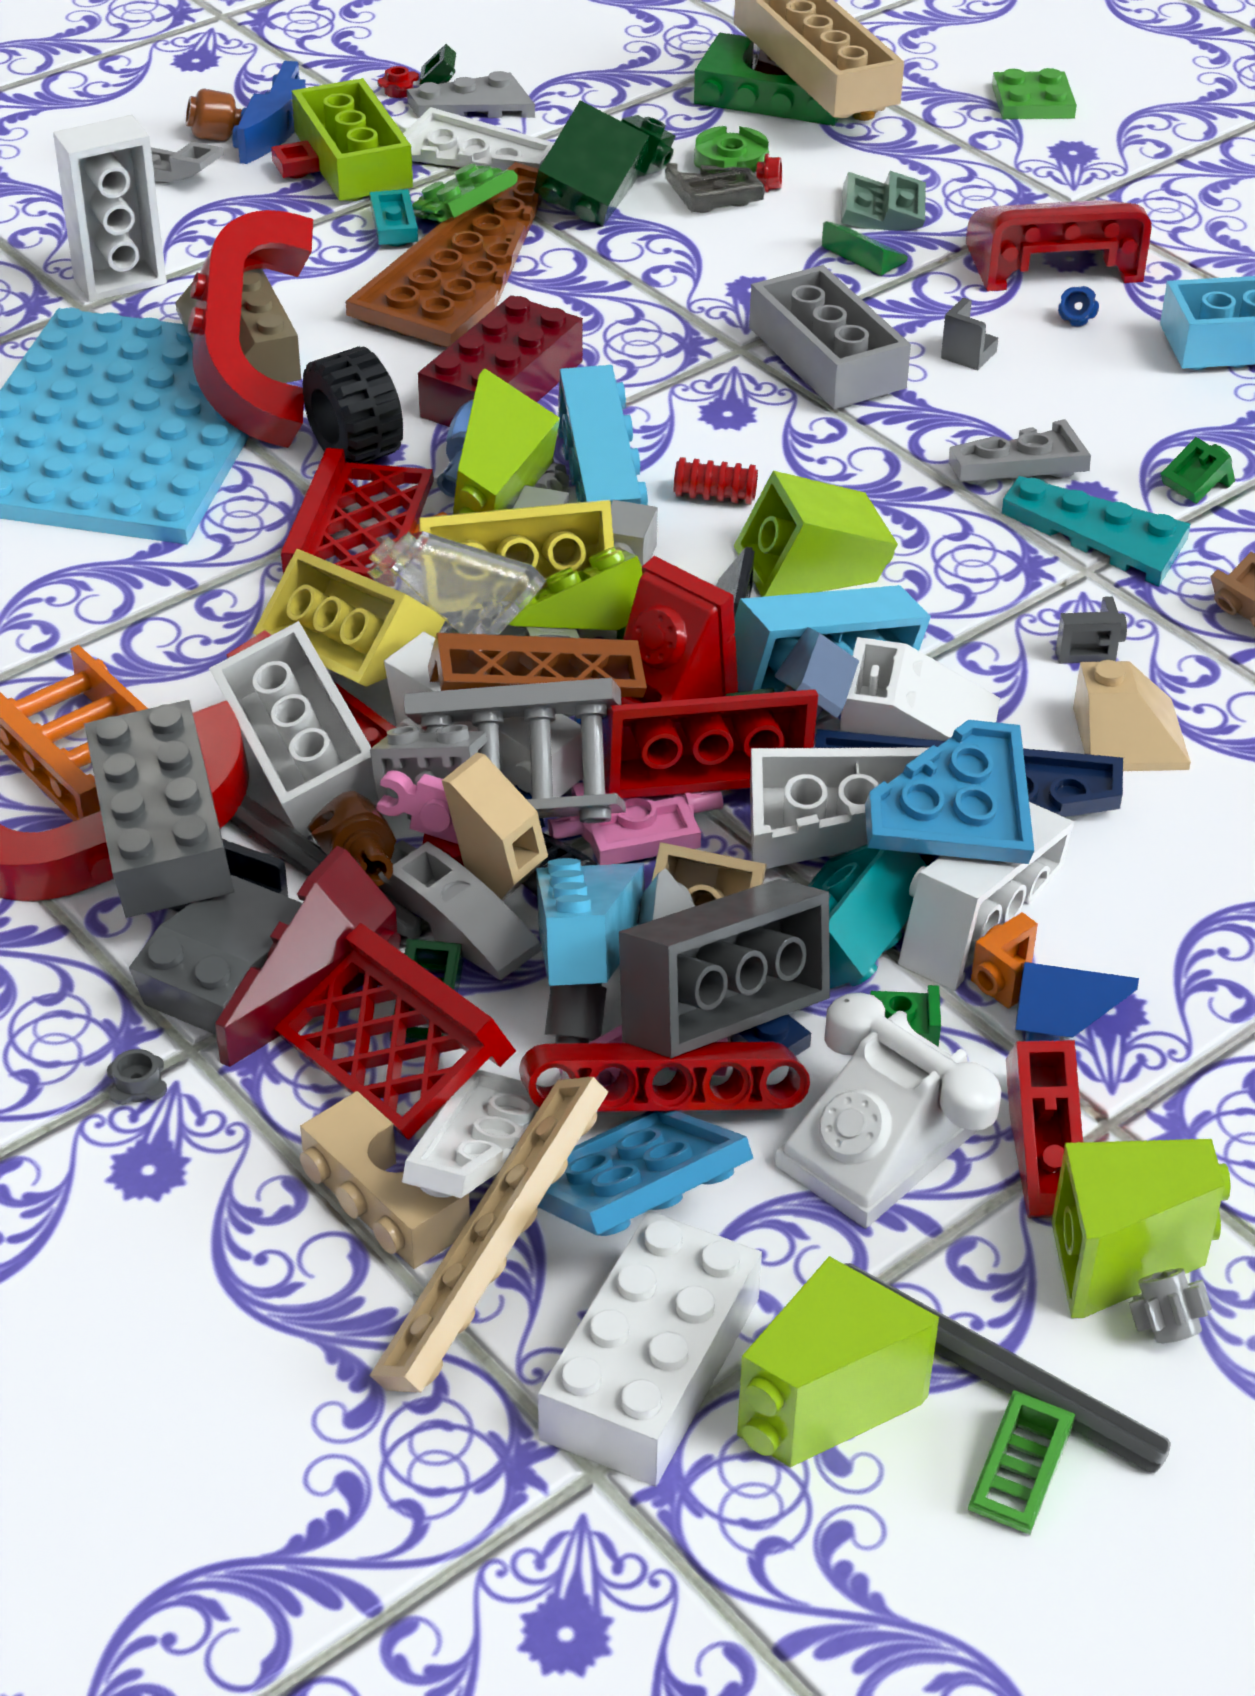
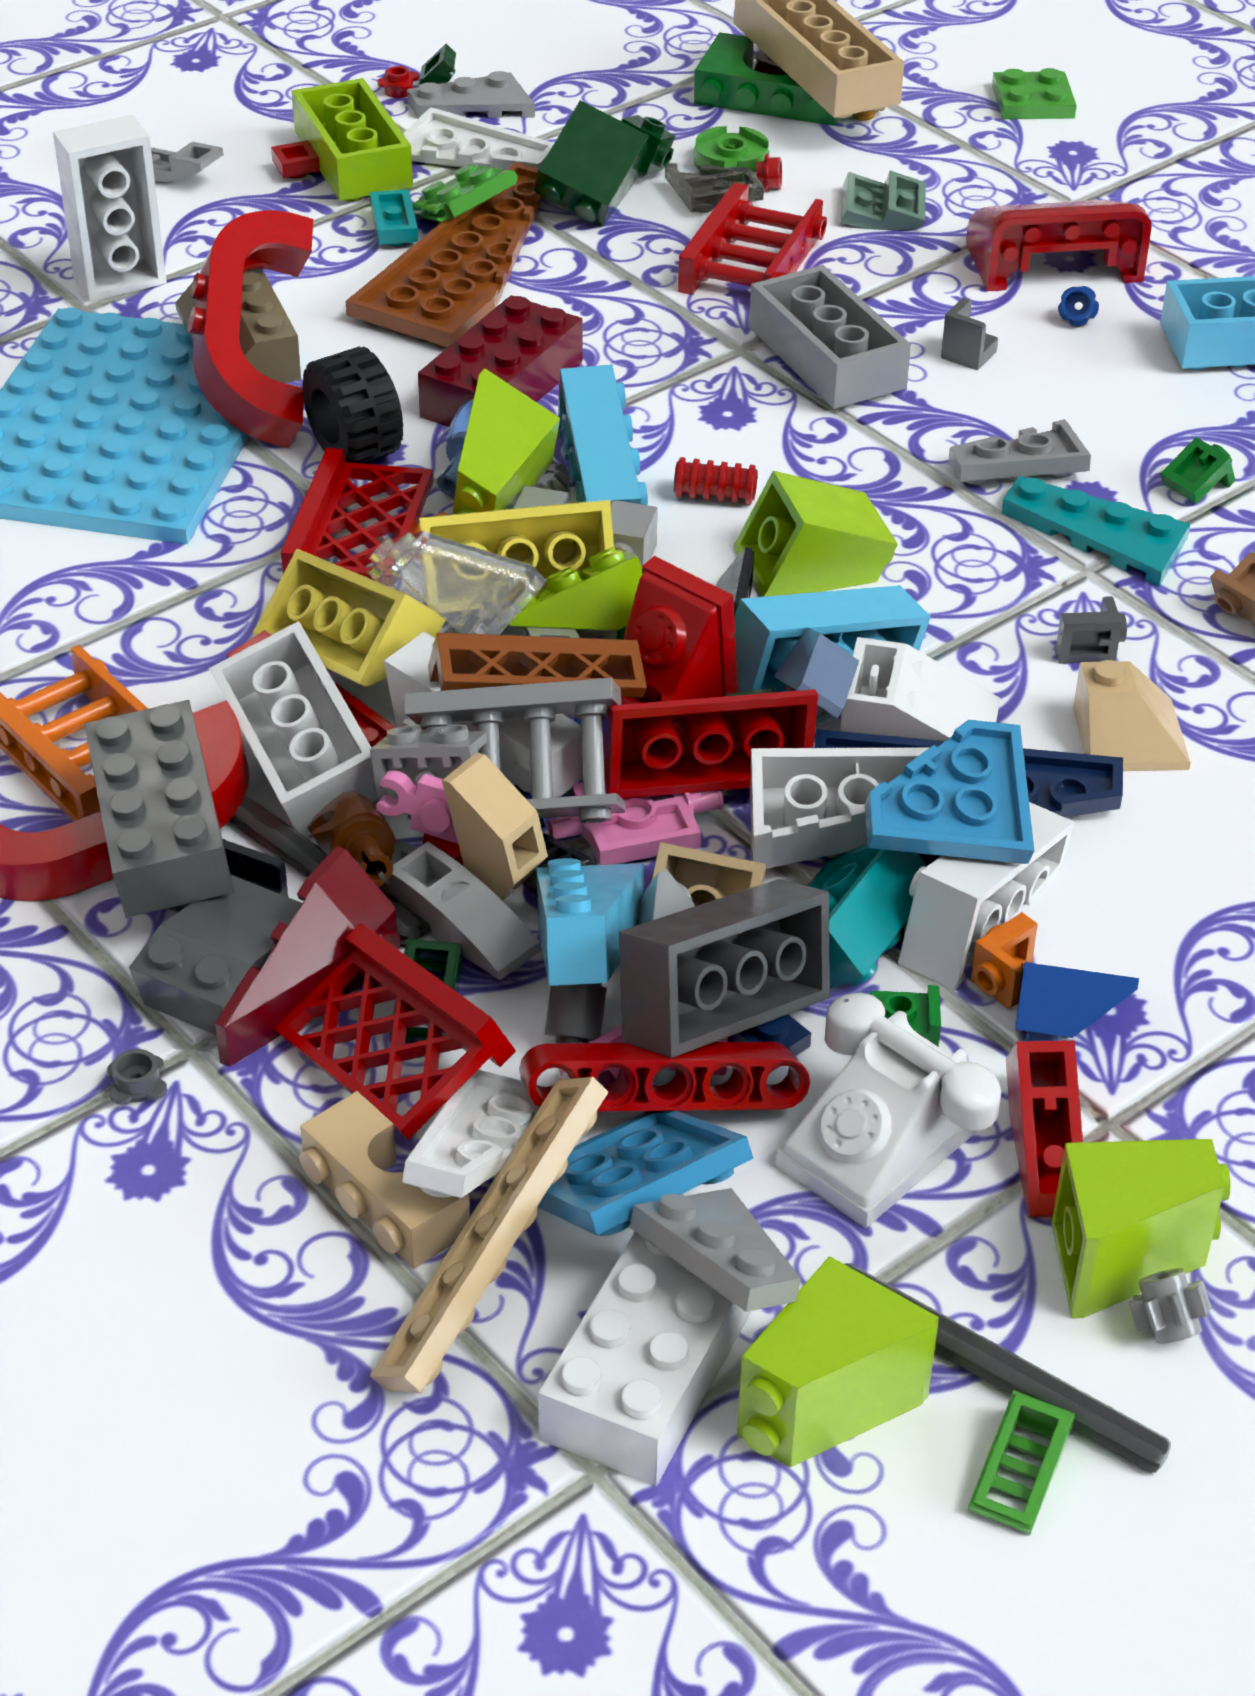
dark orange head [185,89,242,141] -> none
blue slope [232,61,306,164] -> none
green slope [822,221,908,276] -> none
none -> light grey wing [630,1188,801,1312]
none -> red fence [678,182,827,295]

